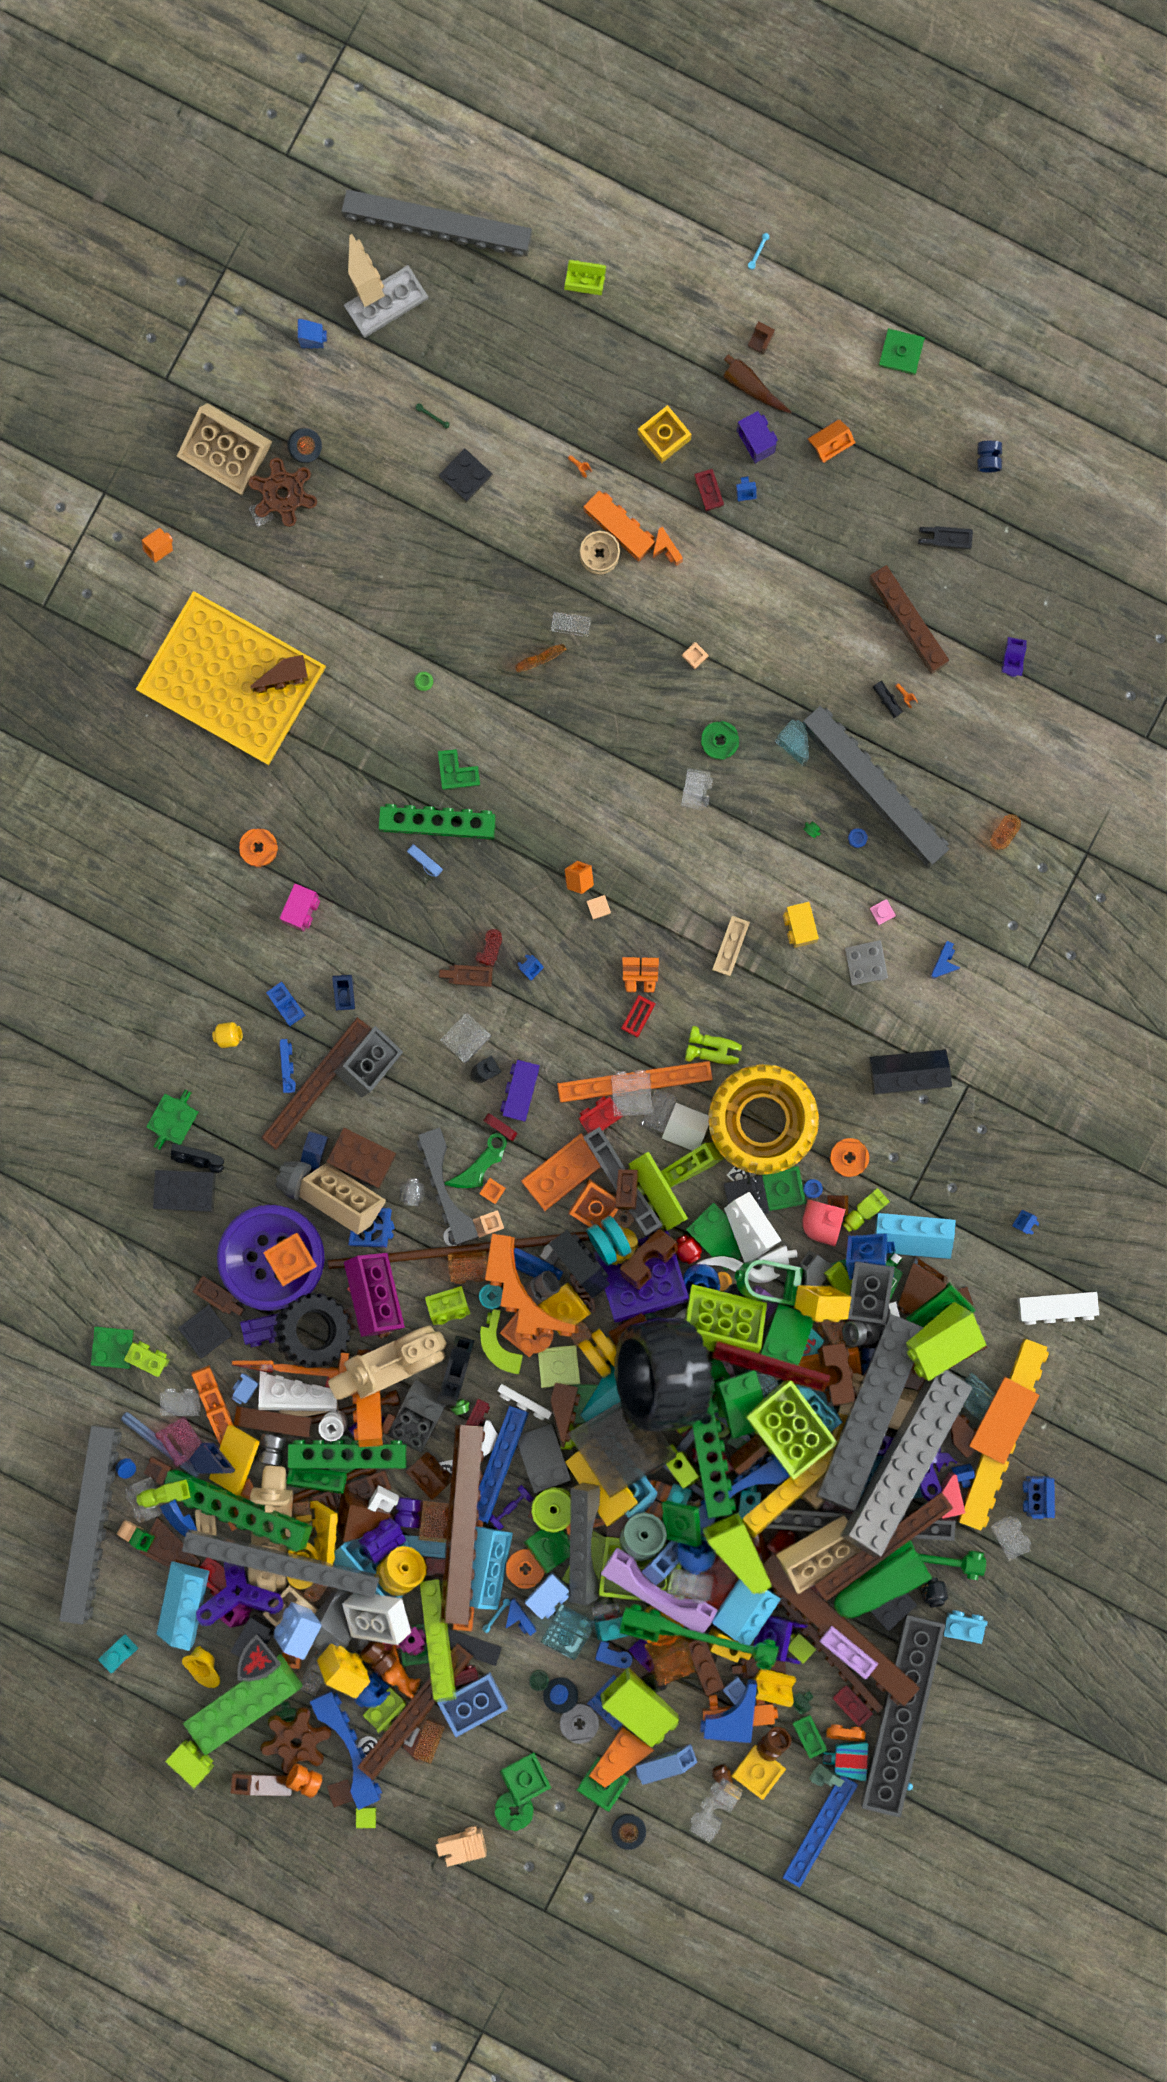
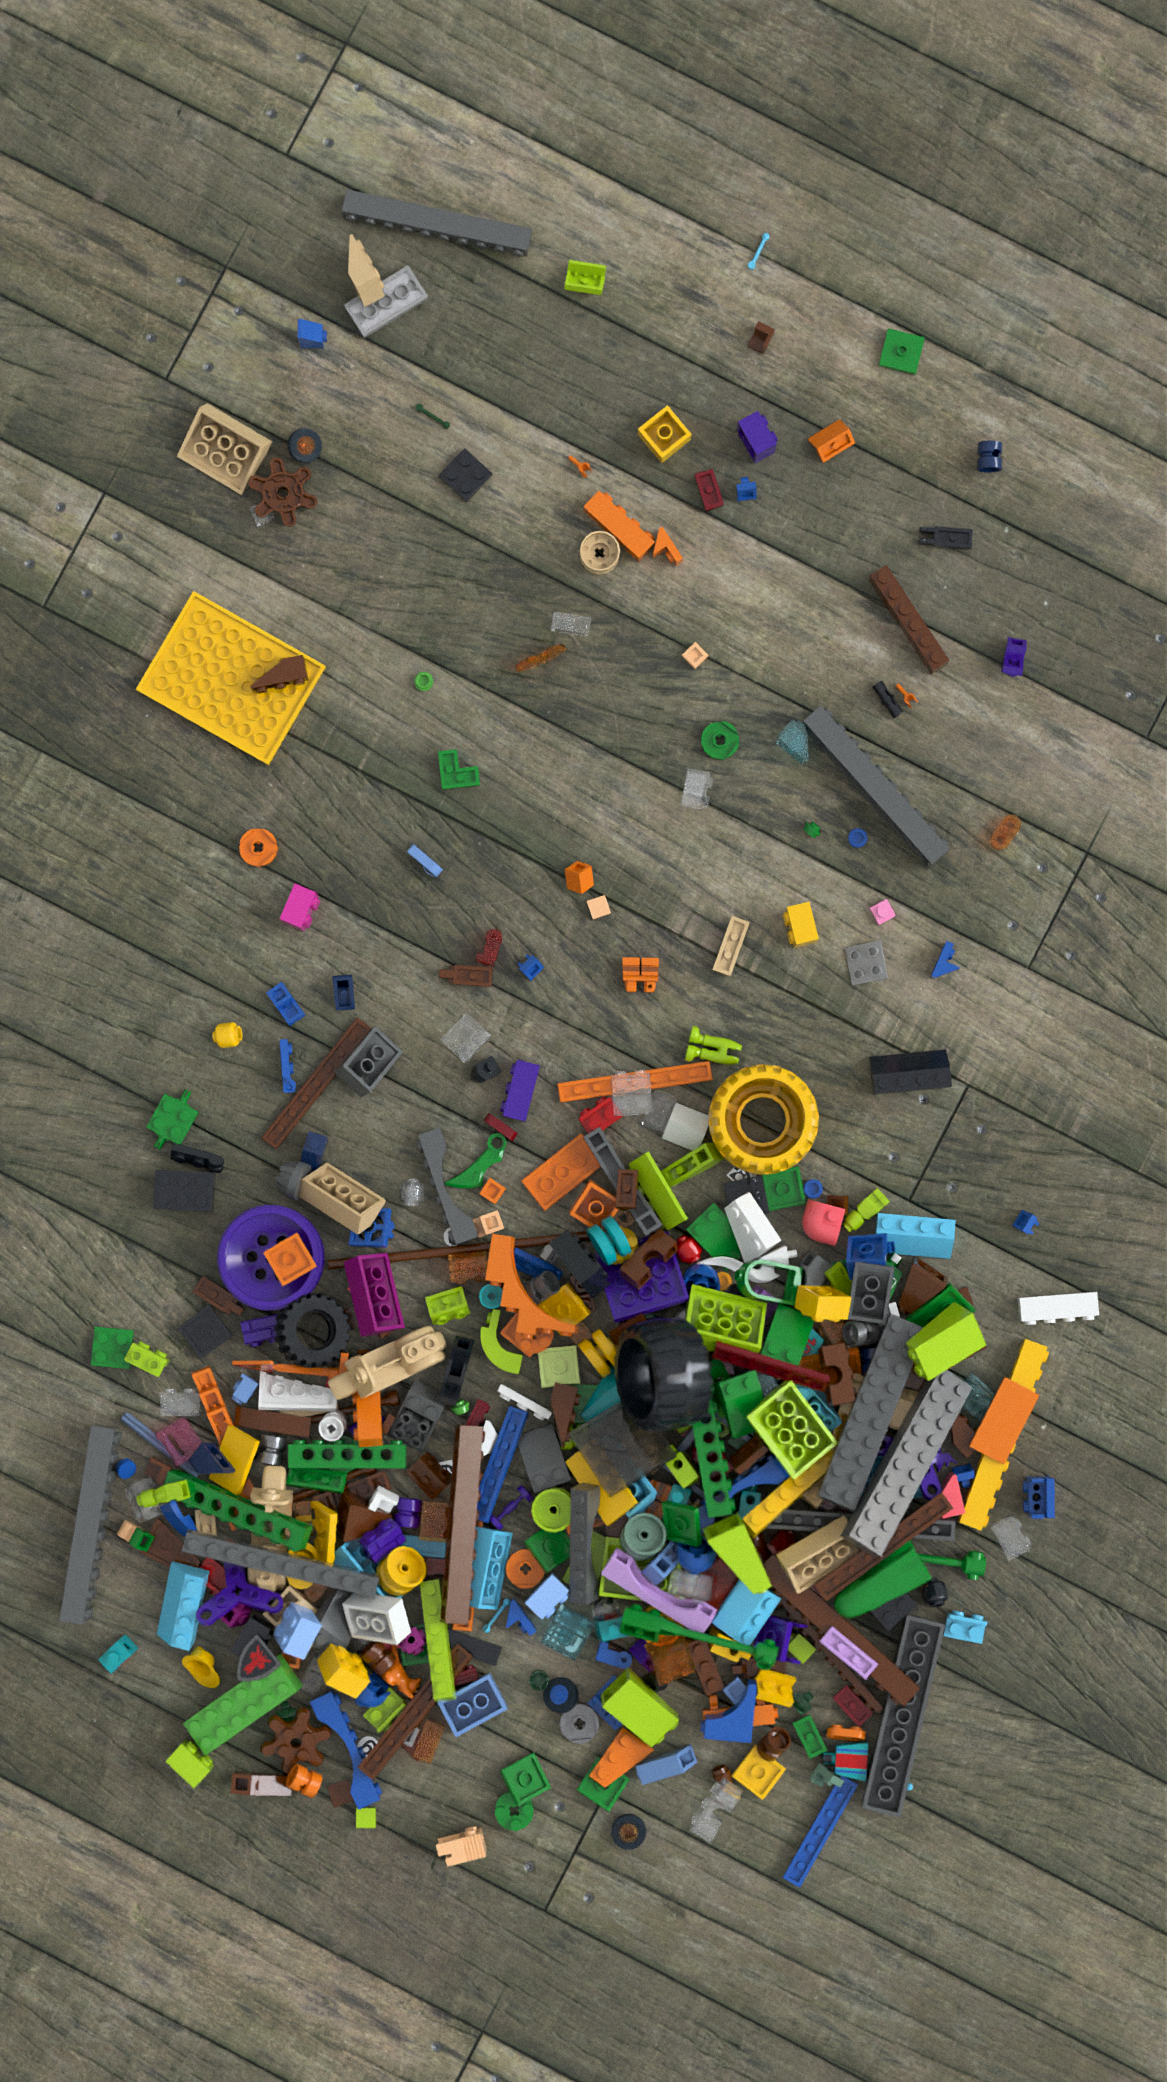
orange brick [142,528,173,563] -> none
reddish brown brick [327,1128,397,1188] -> none
green brick [379,804,496,840] -> none
red tile [621,995,656,1038] -> none
reddish brown piece [723,354,792,413] -> none
orange plate [830,1138,869,1177] -> none

